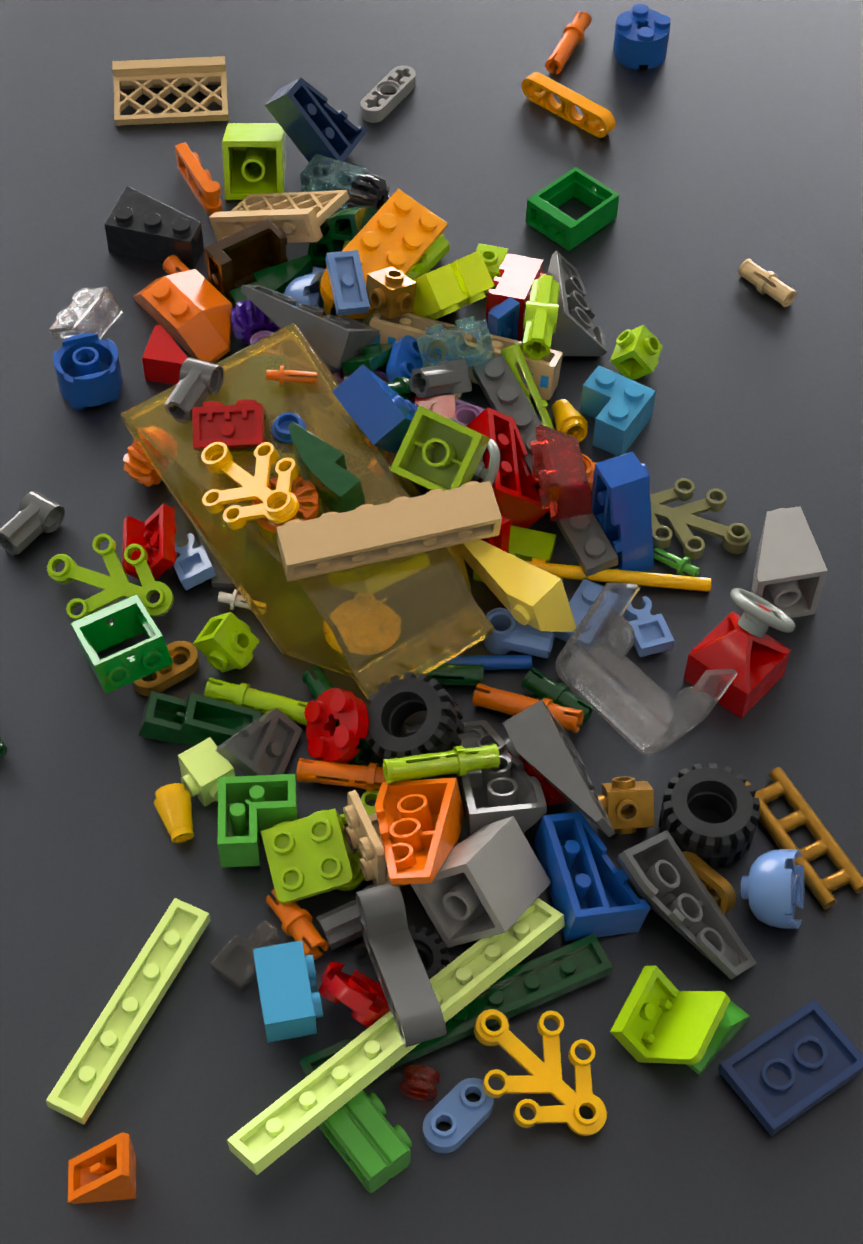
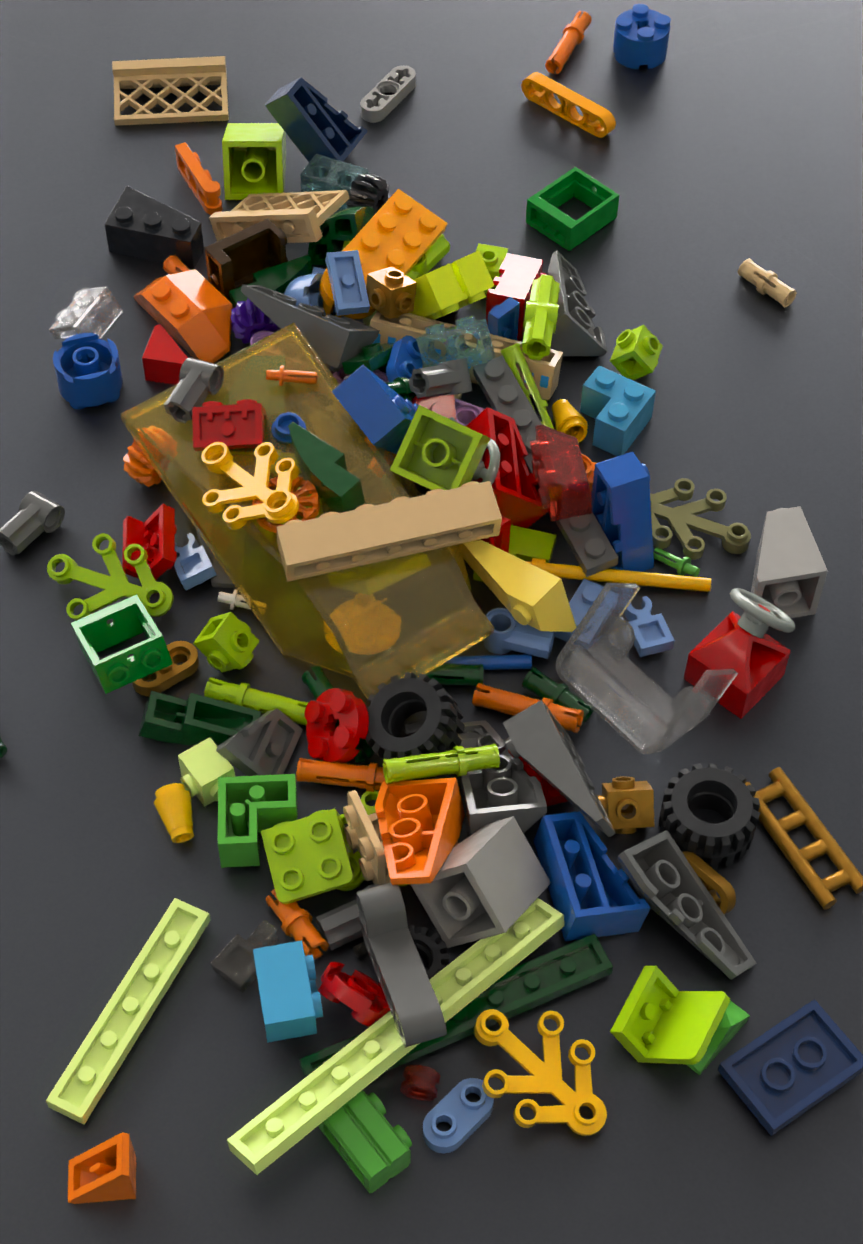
medium blue cylinder [741,849,805,929] -> none

